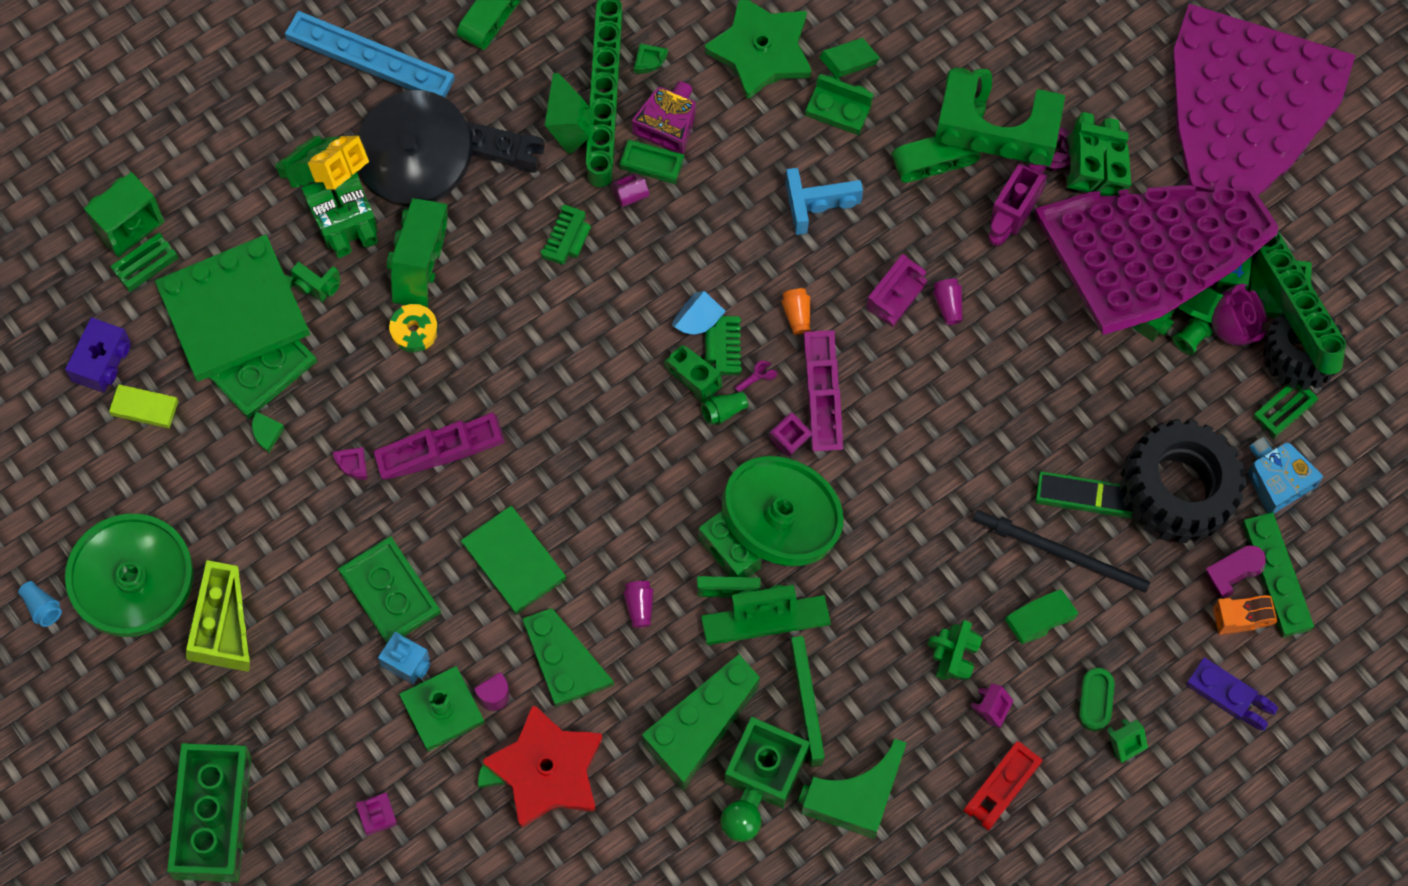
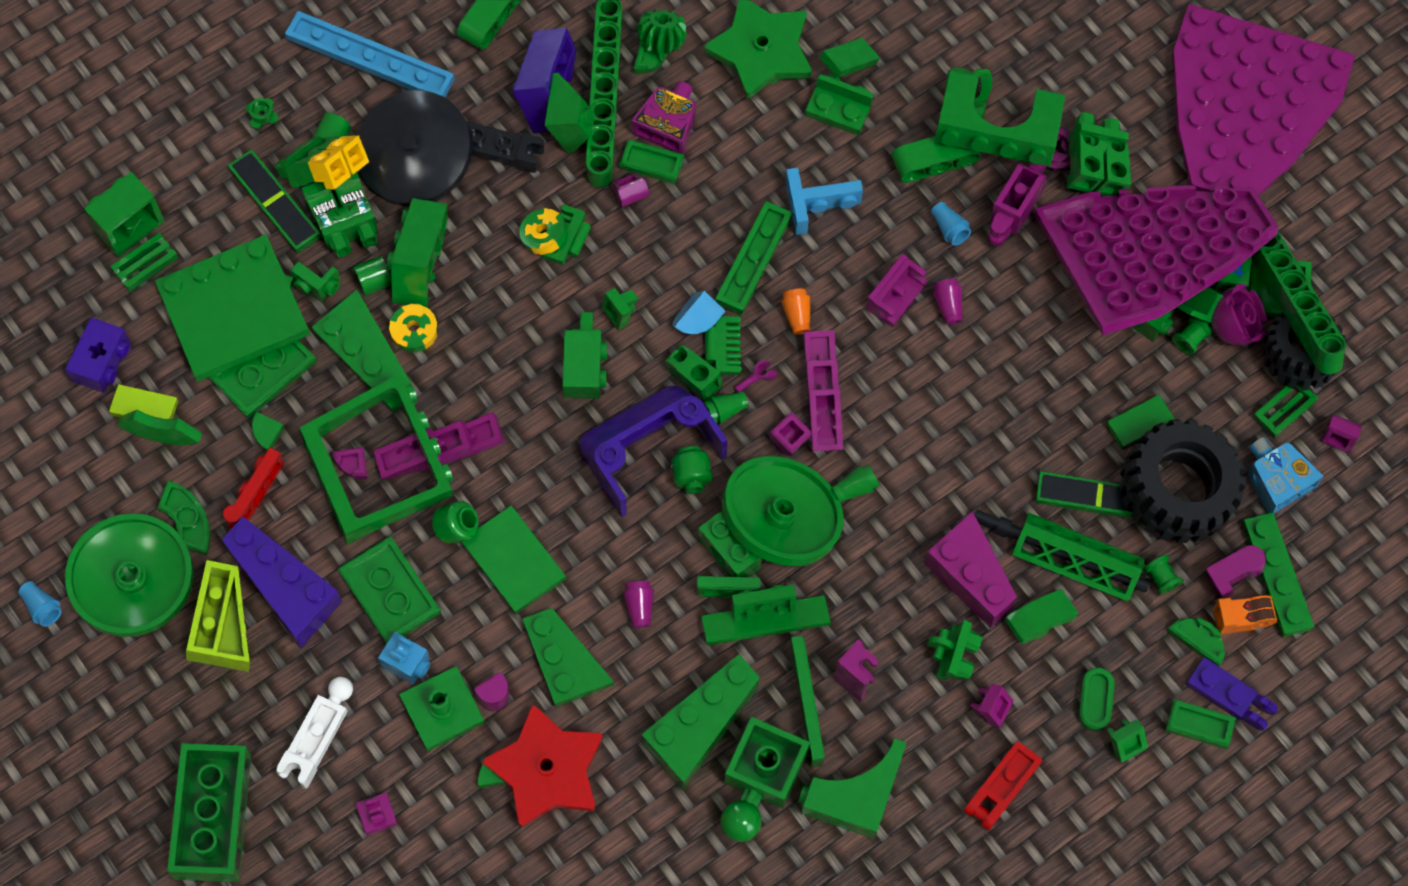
none -> green tile [117,410,202,445]
none -> green tile [158,480,211,556]
none -> dark purple wedge [222,517,342,649]
none -> red plate [223,448,285,530]
none -> black tile [228,149,321,254]
none -> green plate [245,98,278,129]
none -> white plate [276,677,353,789]
none -> green windscreen [300,374,453,545]
none -> green wing [311,289,415,413]
none -> green brick [313,113,351,140]
none -> green brick [353,256,392,296]
none -> green head [432,501,478,544]
none -> dark purple wedge [513,28,576,133]
none -> piece [519,208,568,255]
none -> green hinge [563,312,607,399]
none -> dark purple windscreen [580,386,727,517]
none -> green tile [601,288,639,330]
none -> green gear [637,9,687,54]
none -> green head [670,446,713,494]
none -> green plate [715,201,793,315]
none -> green cone [832,464,880,503]
none -> magenta hinge [834,639,878,702]
none -> magenta wedge [925,511,1017,628]
none -> dark azure cone [931,202,971,246]
none -> green fence [1012,513,1145,602]
none -> green tile [1106,395,1175,450]
none -> green bush [1143,555,1184,596]
none -> green tile [1165,699,1236,750]
none -> green tile [1167,618,1225,667]
none -> magenta brick [1321,414,1362,453]

